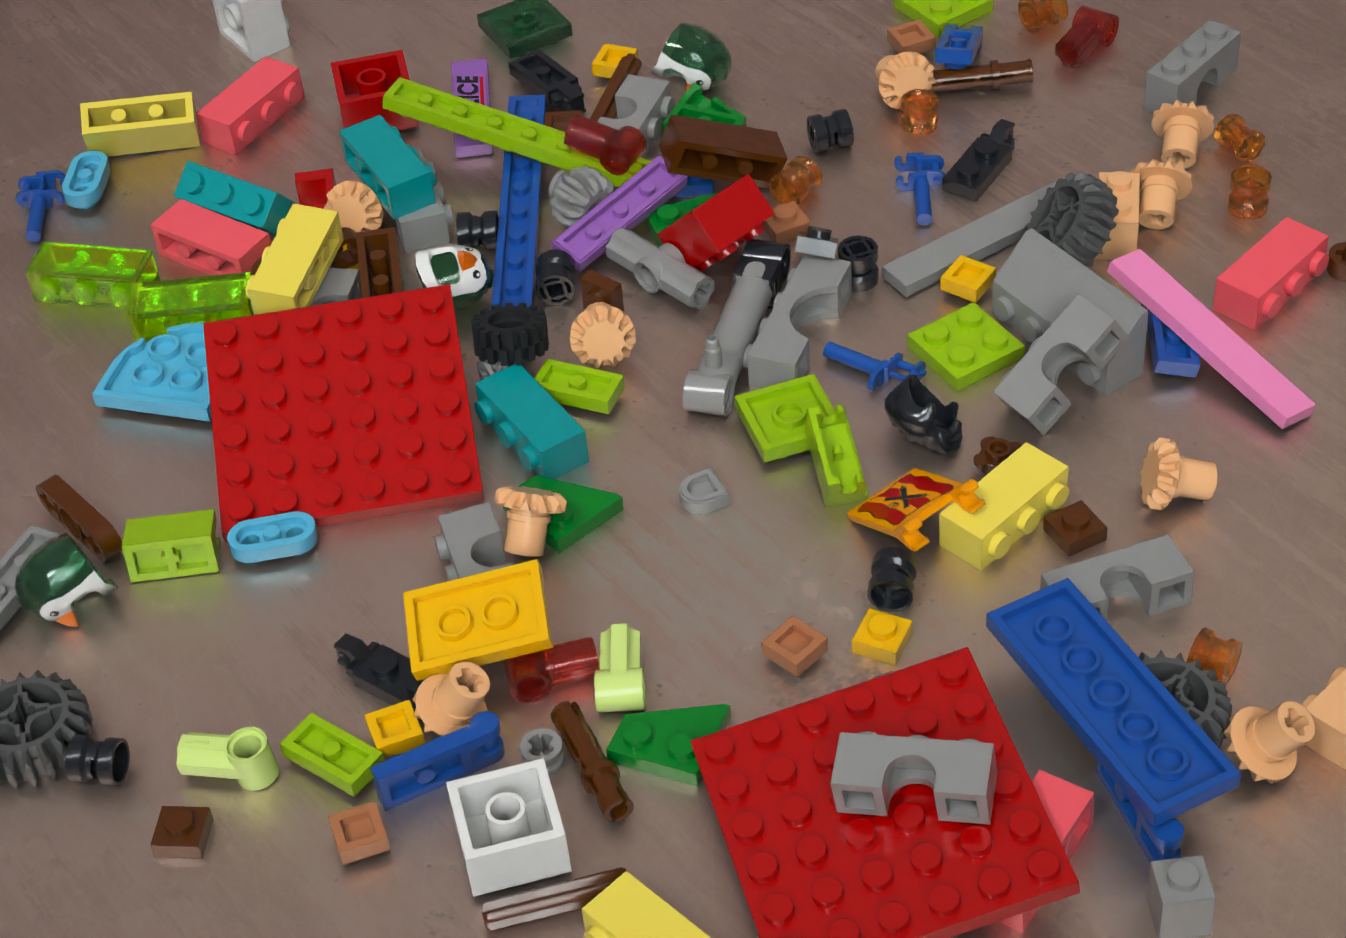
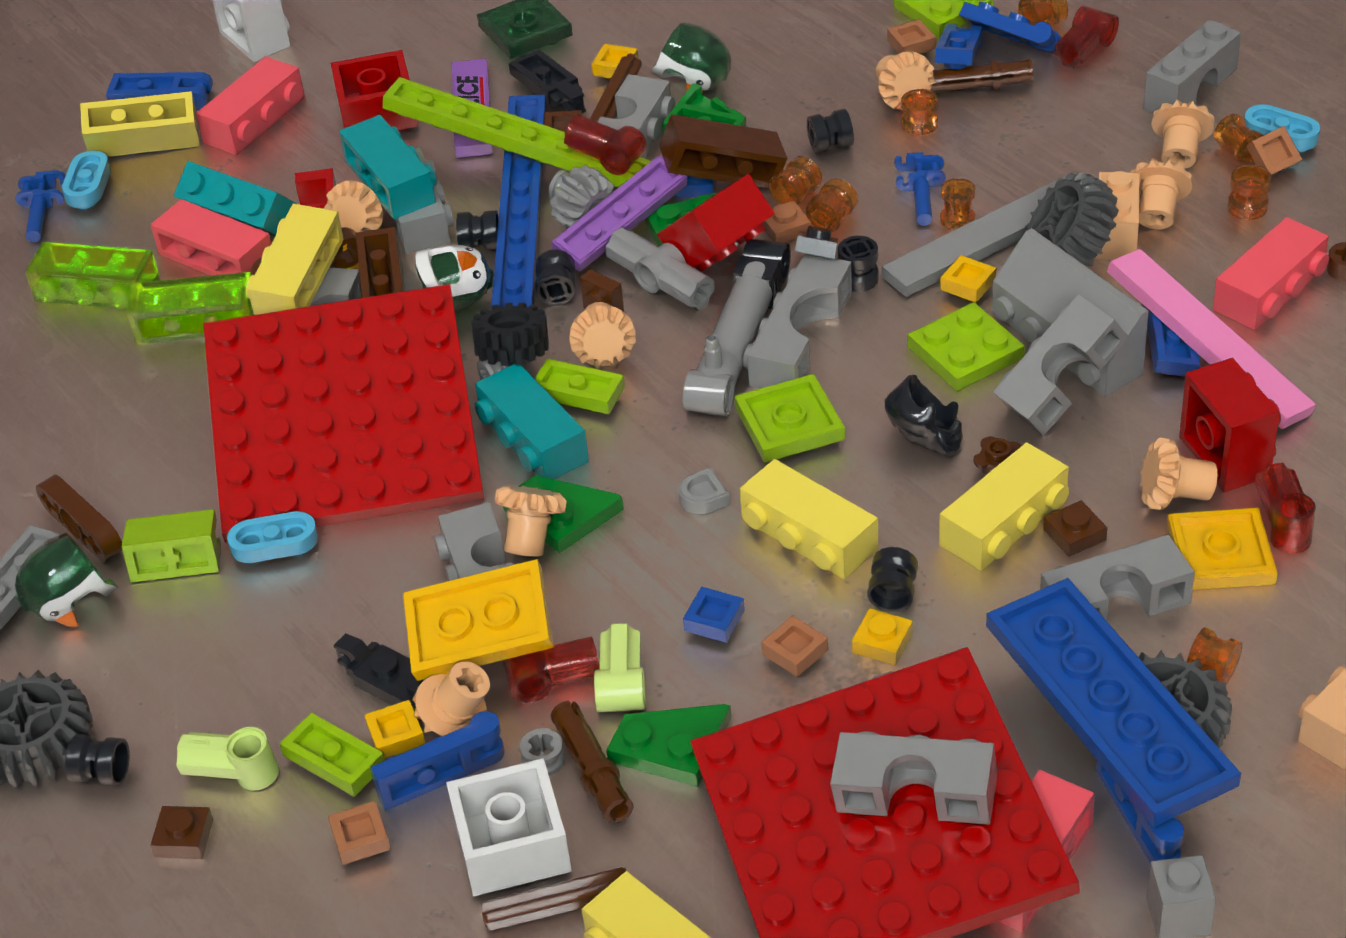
medium azure plate [92,322,211,422] -> none
lime hinge [805,404,869,507] -> none
blue piece [823,341,927,391] -> none
light orange flag [846,468,986,552] -> none
black hinge [942,119,1015,201] -> none
light nougat gear [1223,701,1315,784] -> none
none -> blue plate [106,72,213,111]
none -> blue plate [683,586,745,643]
none -> light yellow brick [739,459,879,580]
none -> clear orange wheel [806,178,858,232]
none -> clear orange bush [940,178,975,230]
none -> blue plate [959,1,1063,54]
none -> yellow tile [1167,508,1278,590]
none -> red brick [1179,357,1281,493]
none -> medium azure plate [1243,104,1320,153]
none -> nougat plate [1246,126,1303,180]
none -> clear red piece [1255,463,1316,553]

